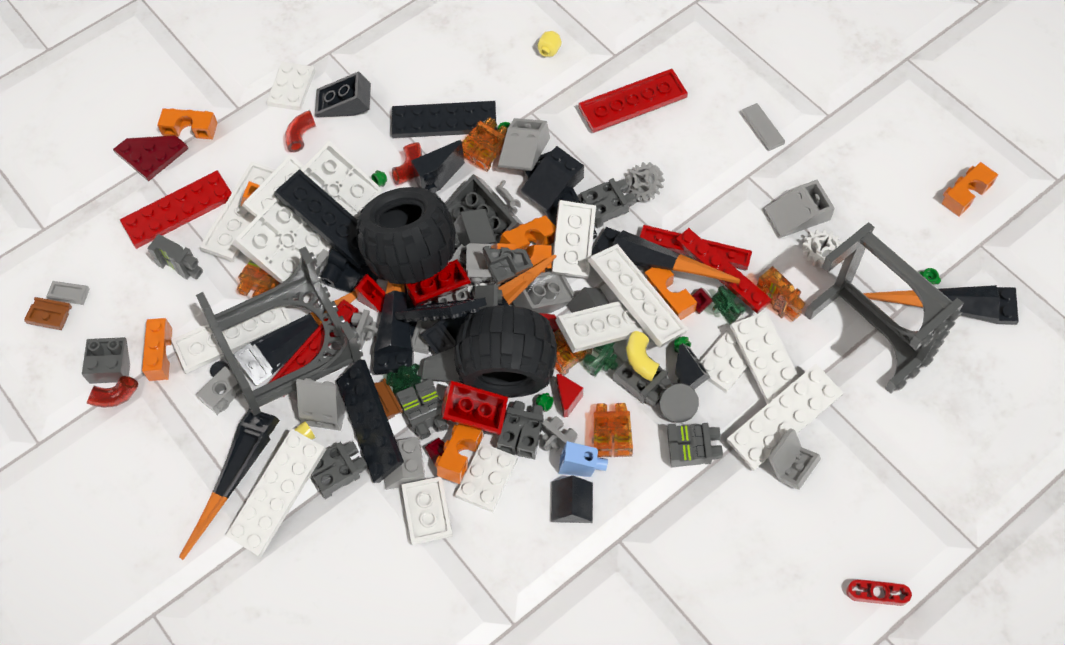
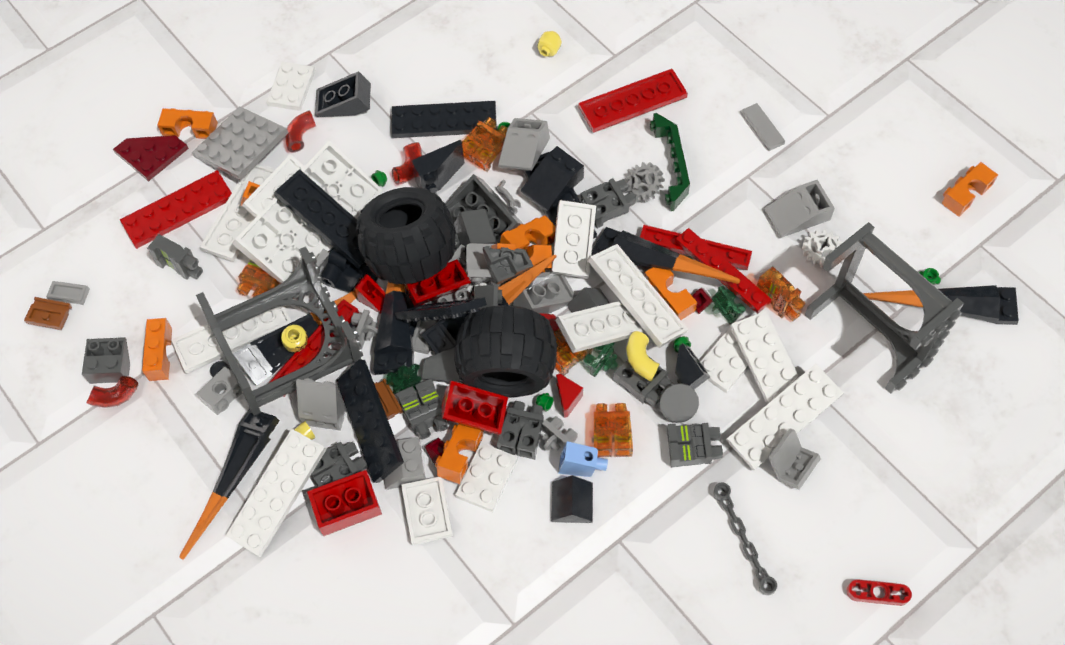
none -> light grey plate [192,106,289,180]
none -> light yellow head [281,325,308,353]
none -> red slope [307,470,382,536]
none -> dark green slope [650,113,690,211]
none -> dark grey piece [713,482,777,595]

